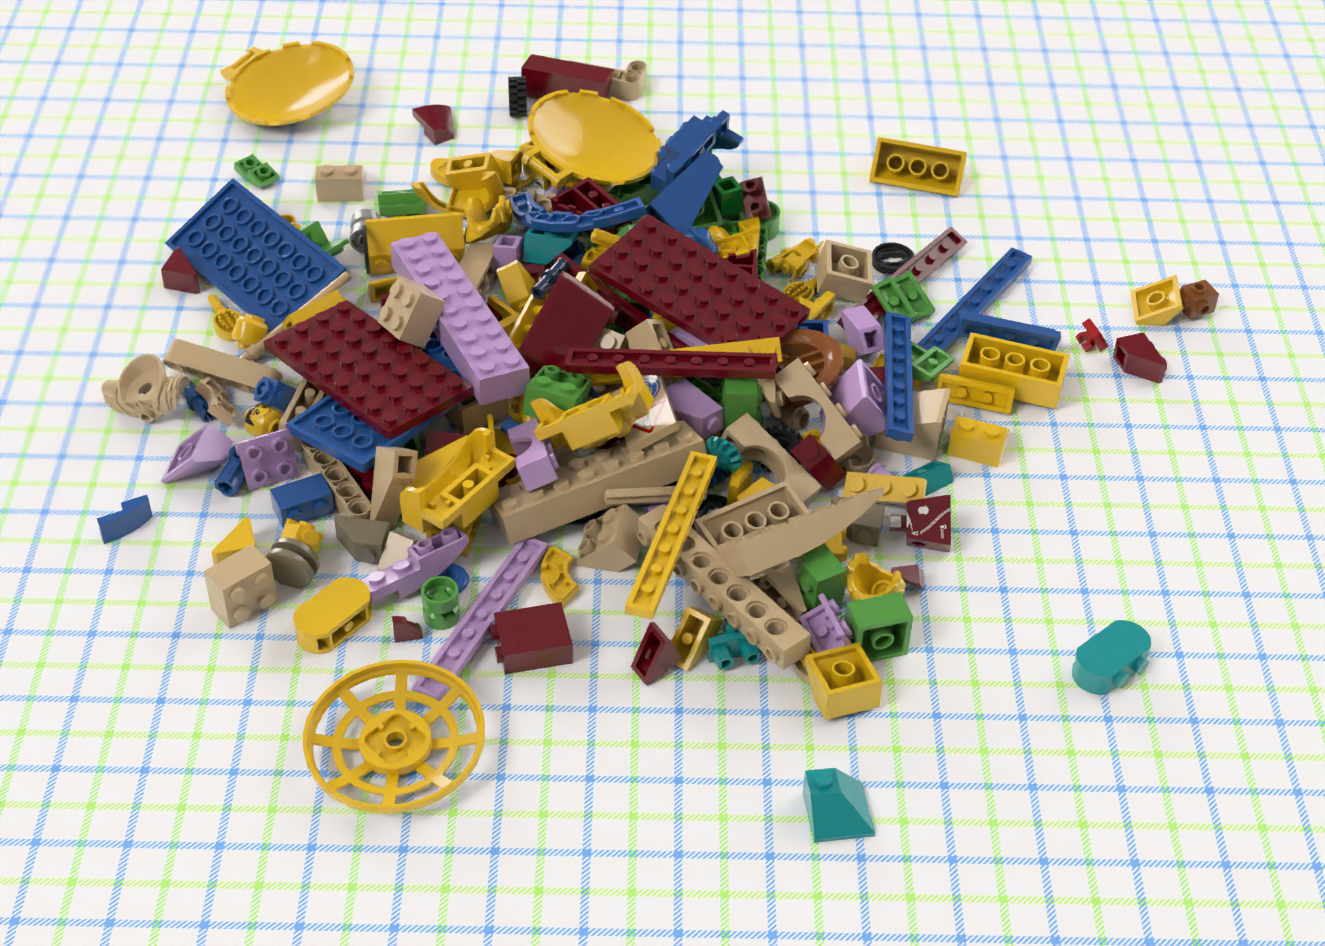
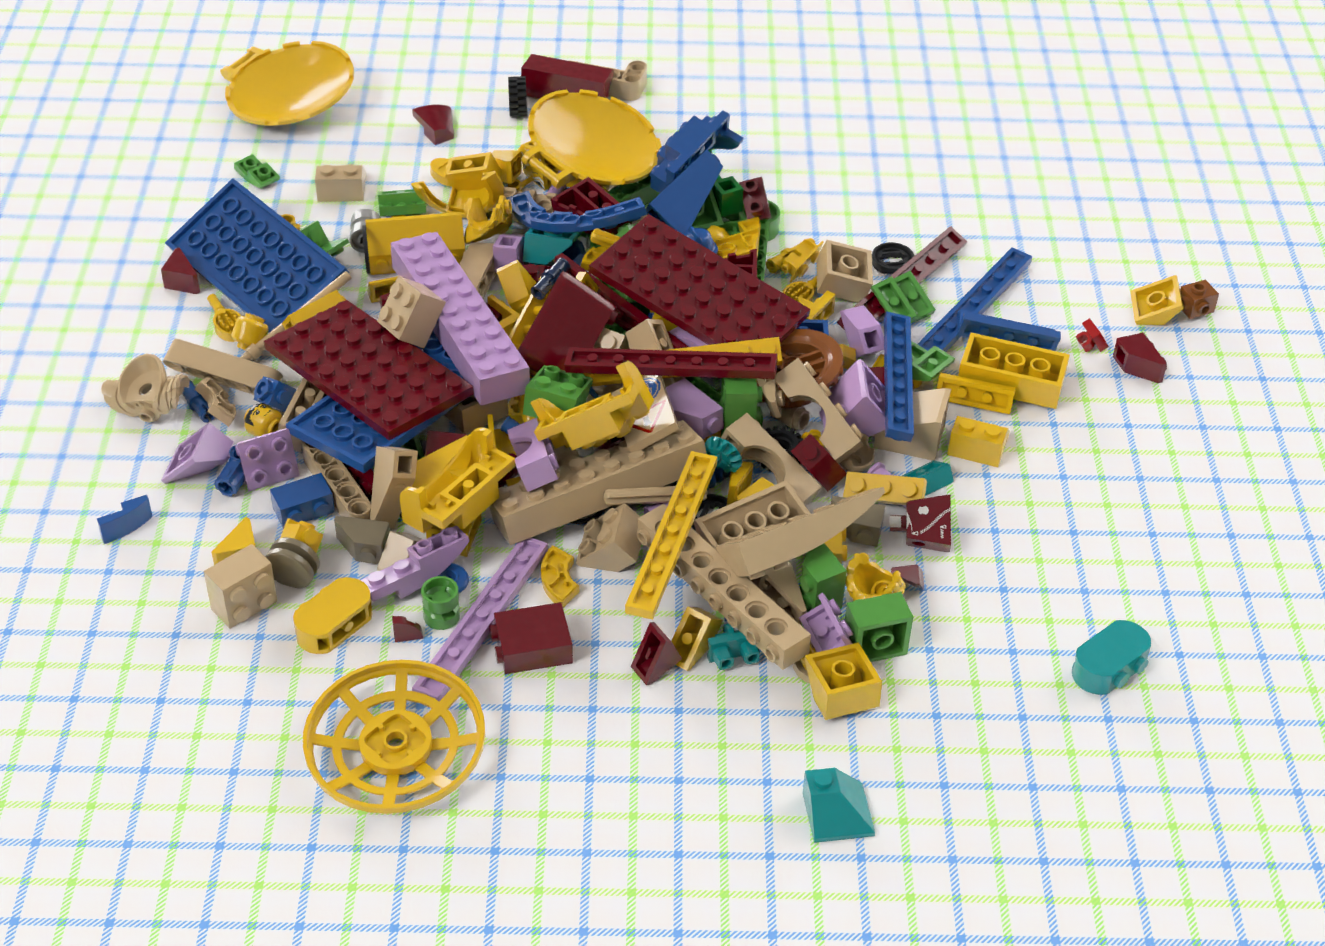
yellow slope [869,137,968,197] -> none

